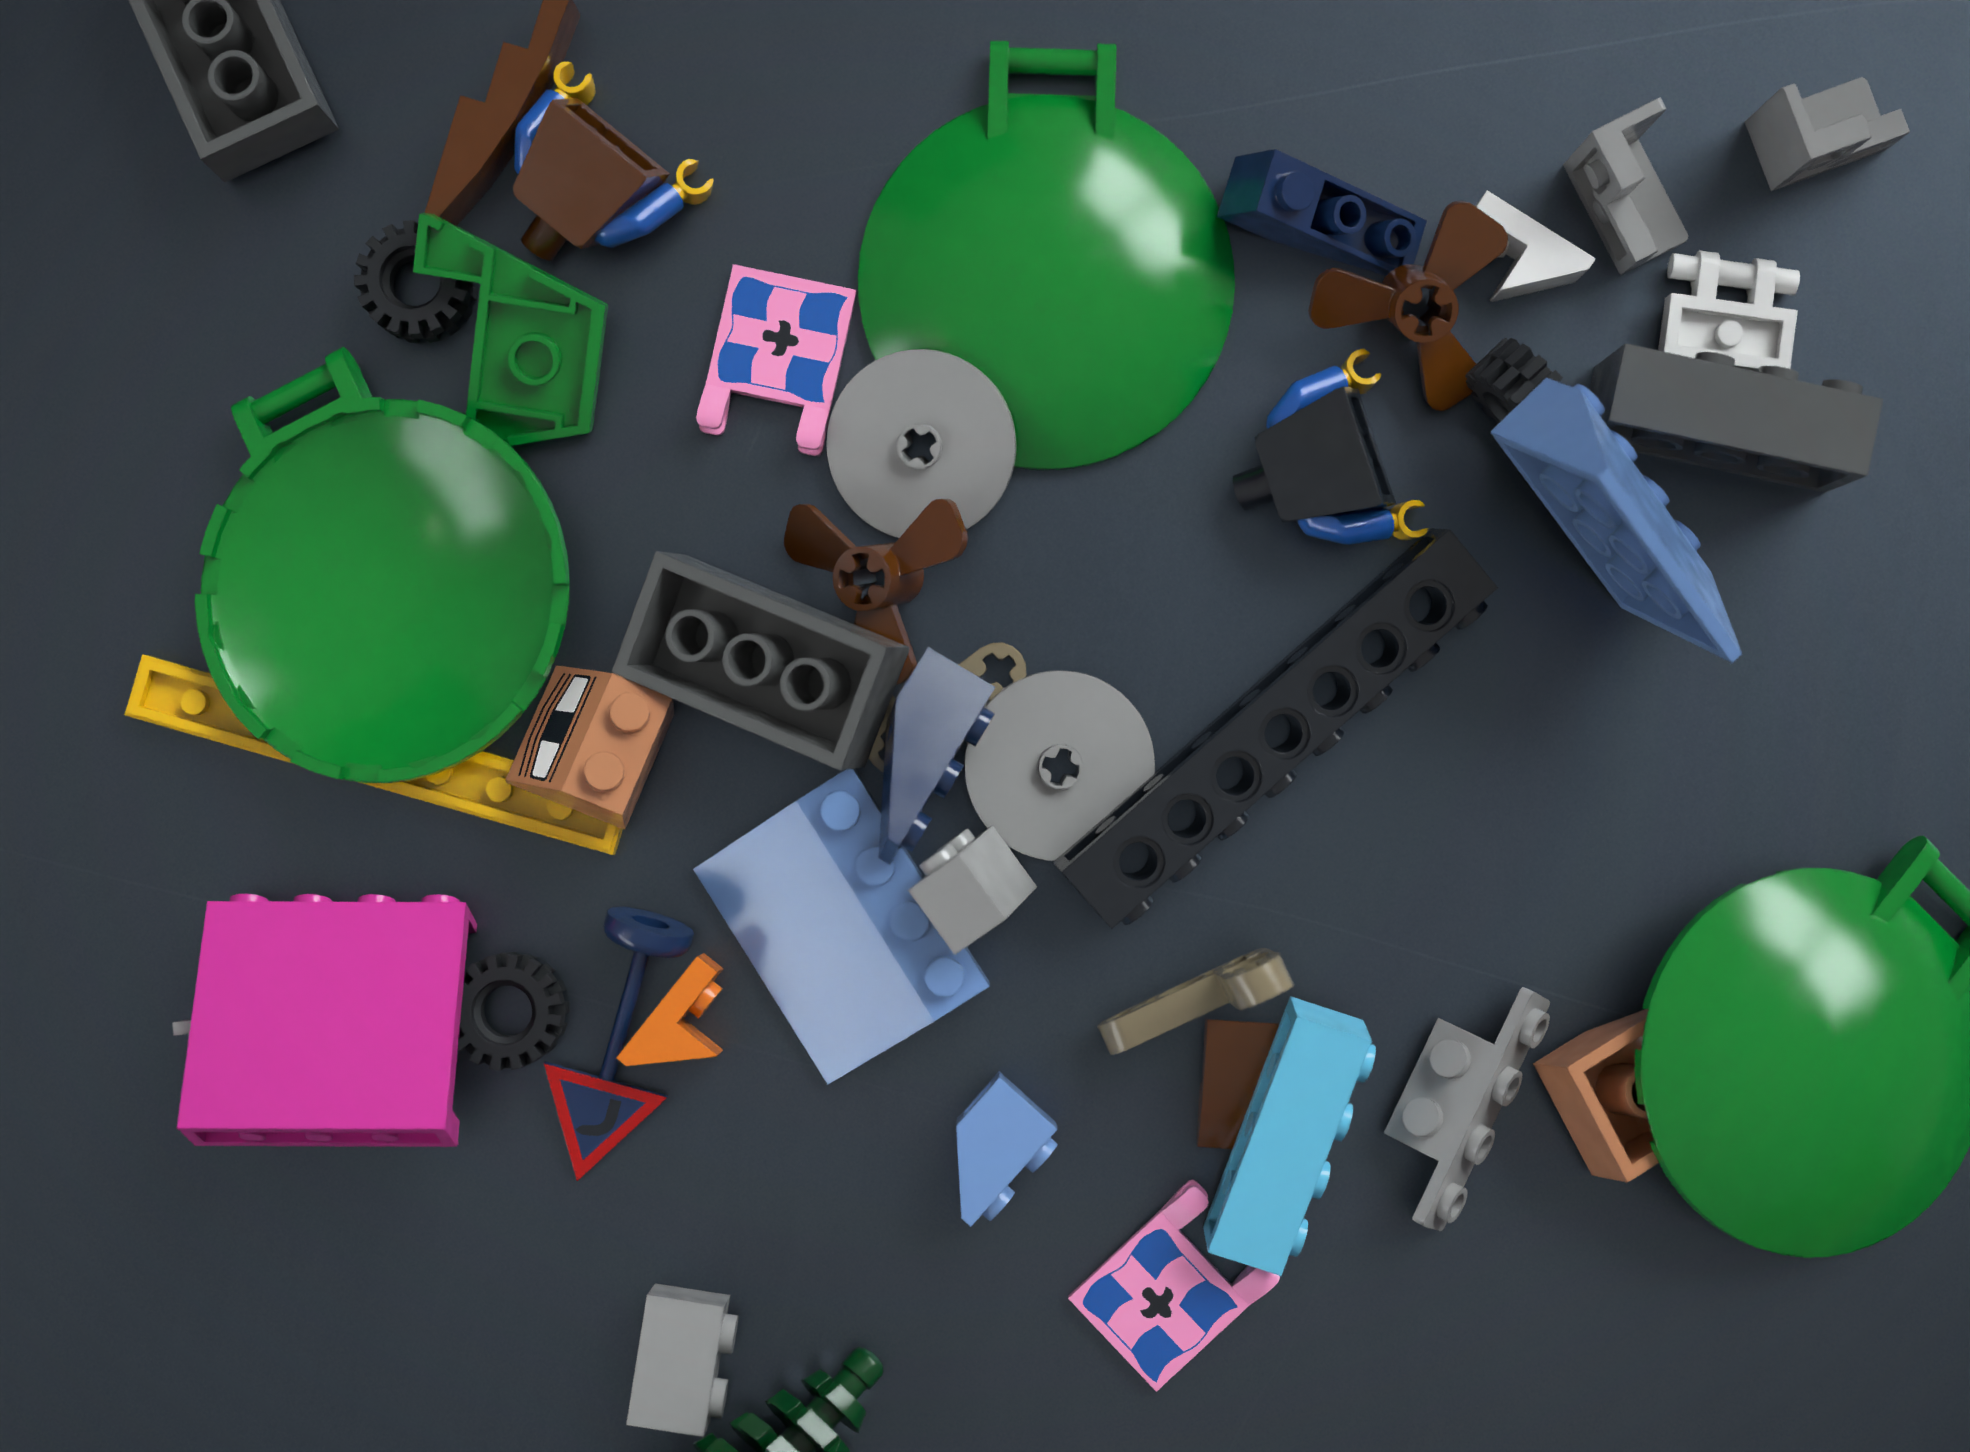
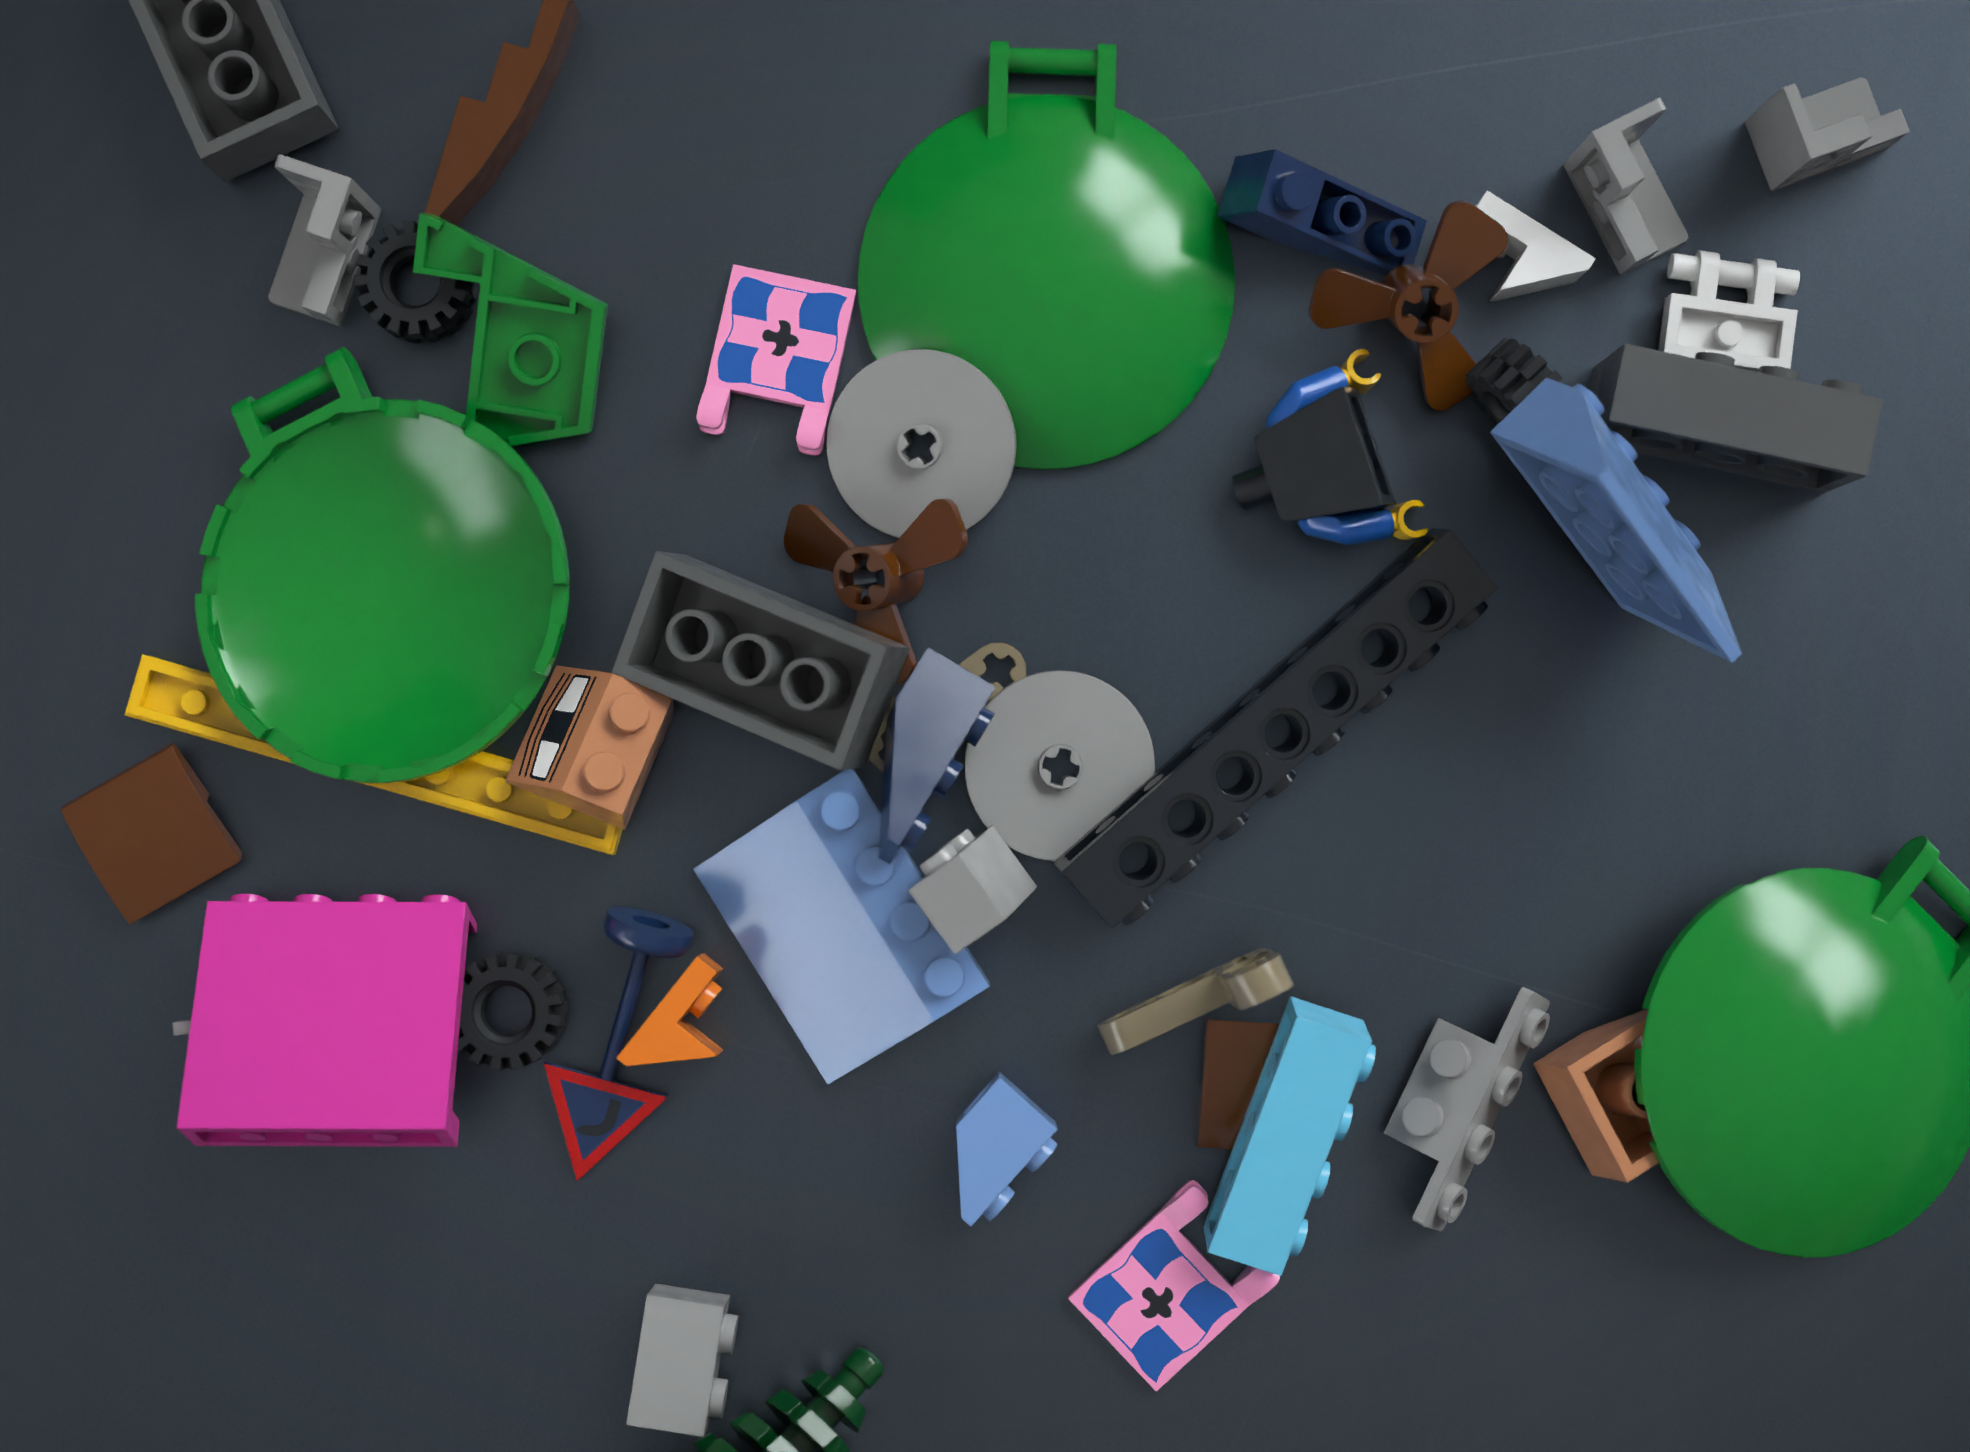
reddish brown torso [513,61,714,261] -> none
none -> reddish brown slope [61,742,243,925]
none -> light grey panel [268,154,382,327]

